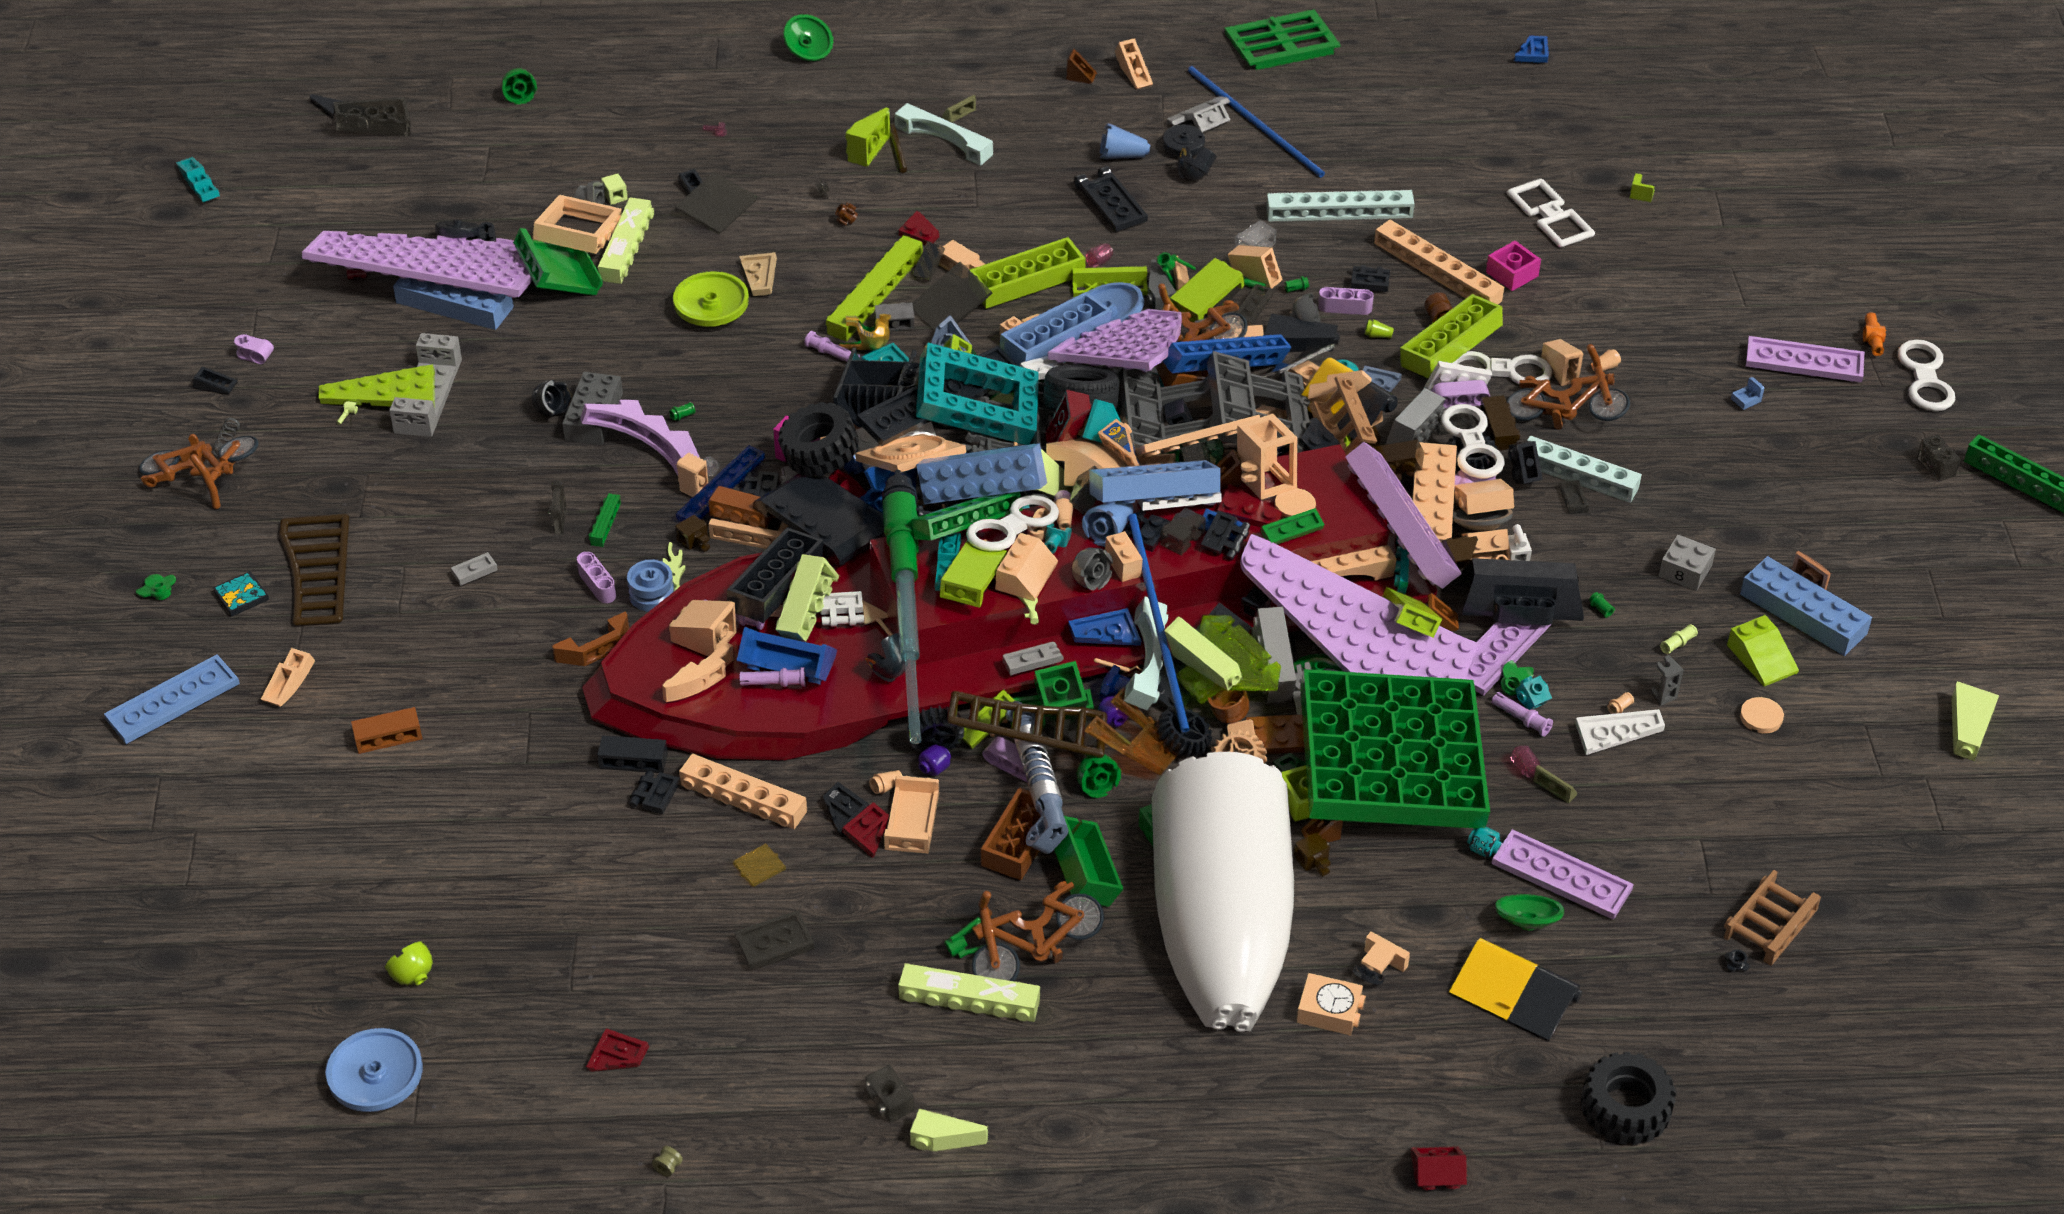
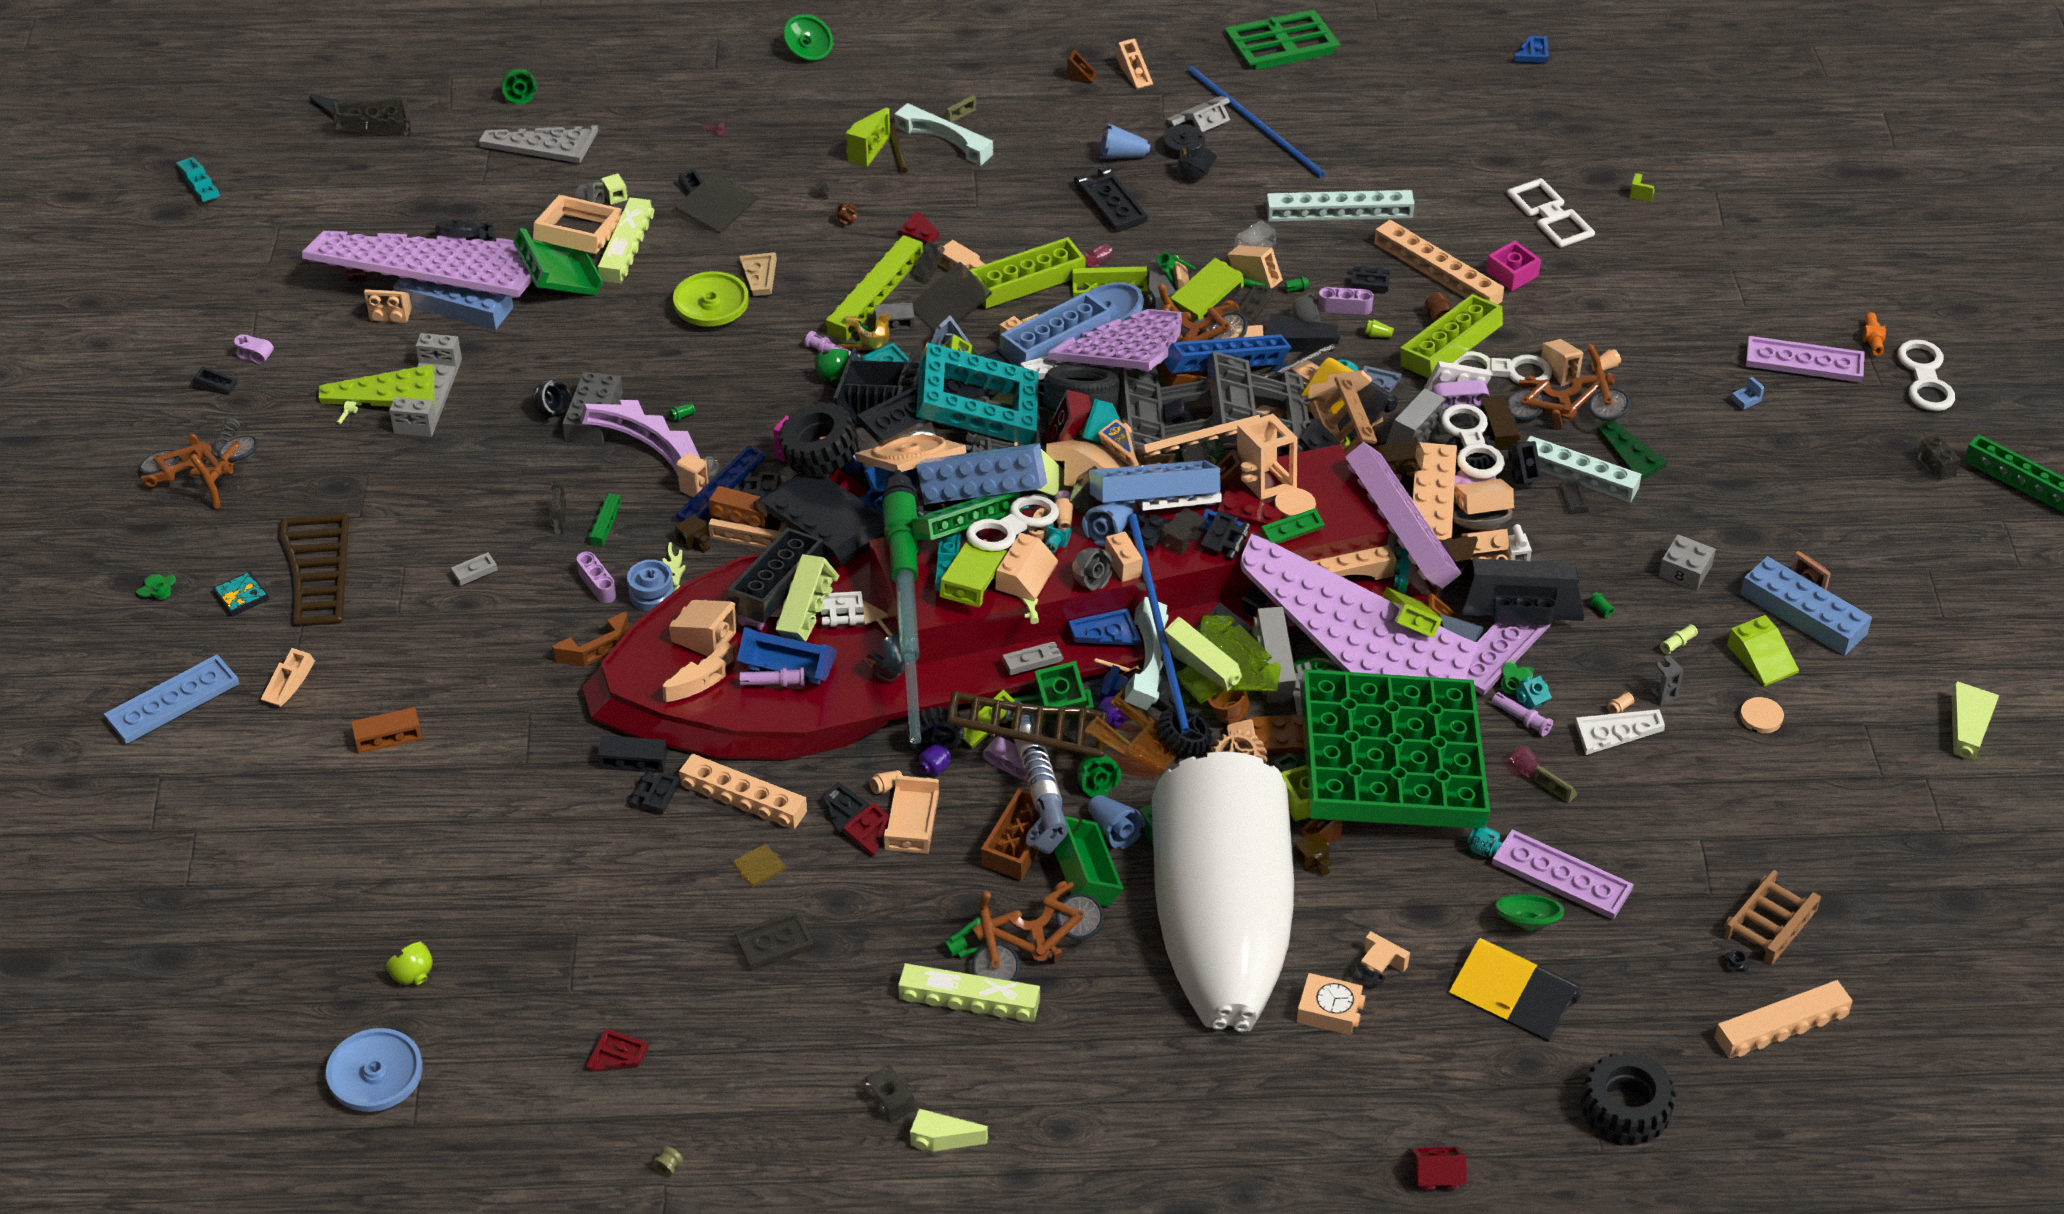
none -> light nougat slope [364,290,412,323]
none -> light grey wing [479,126,598,163]
none -> green cylinder [814,349,850,384]
none -> medium blue cone [1088,795,1145,849]
none -> sand blue slope [1439,613,1484,642]
none -> dark green wing [1597,420,1667,482]
none -> light nougat brick [1714,980,1853,1059]

